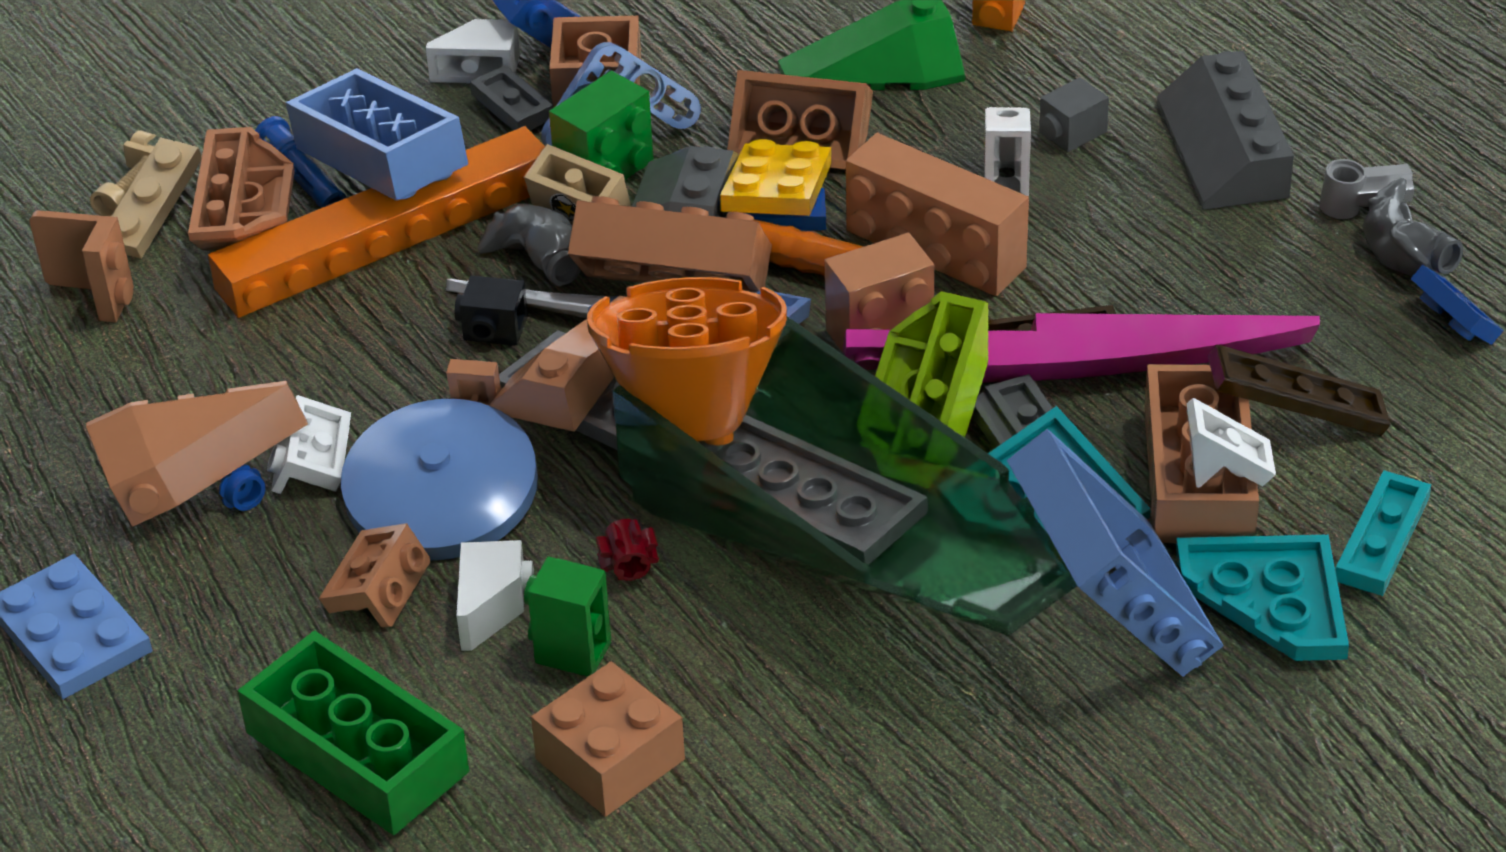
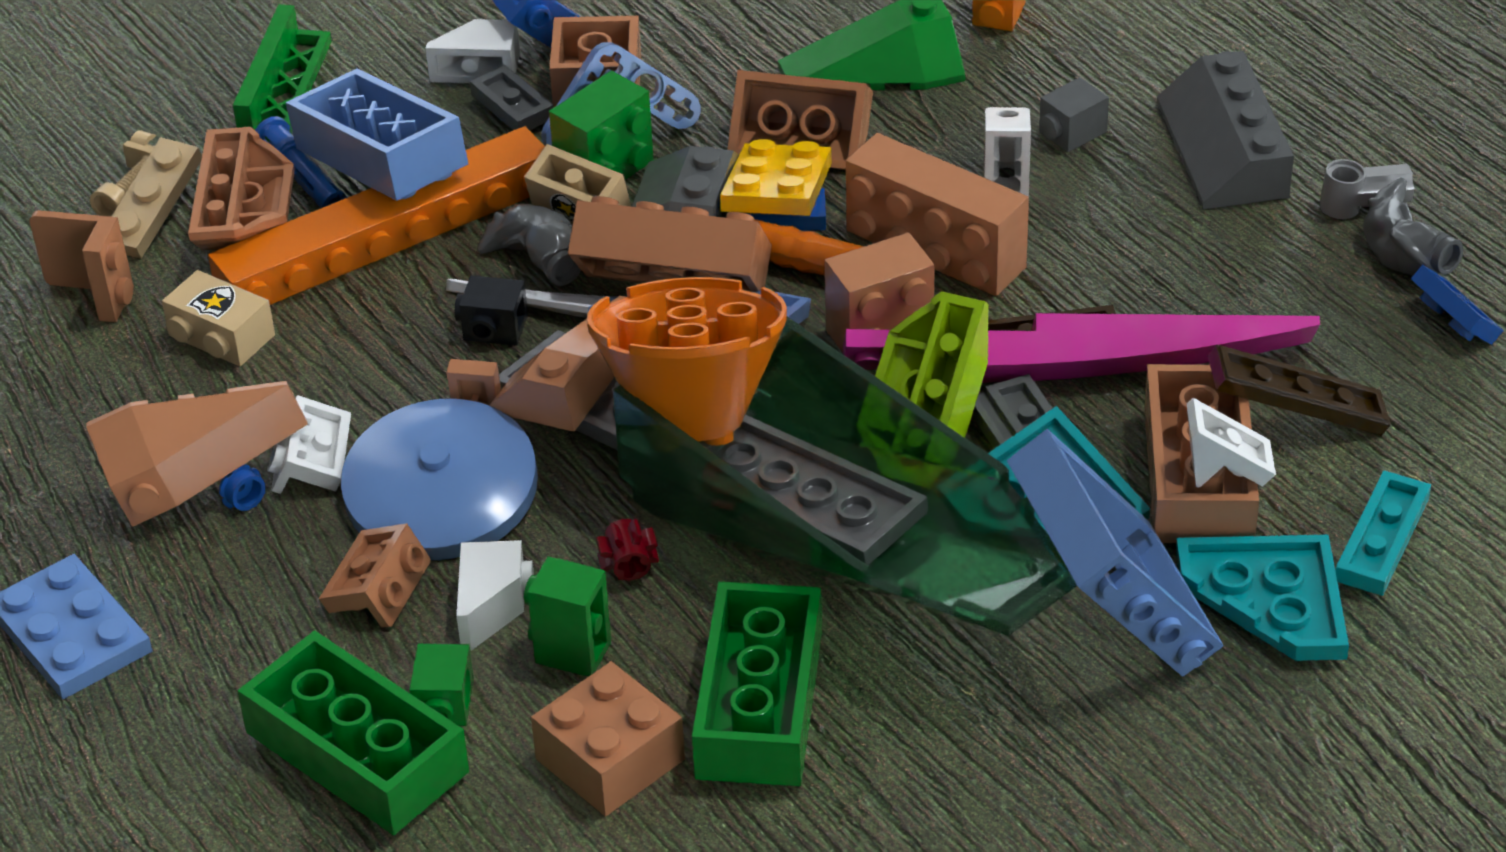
none -> tan brick [162,270,275,367]
none -> green fence [233,4,332,142]
none -> green brick [409,643,474,726]
none -> green brick [692,581,822,786]

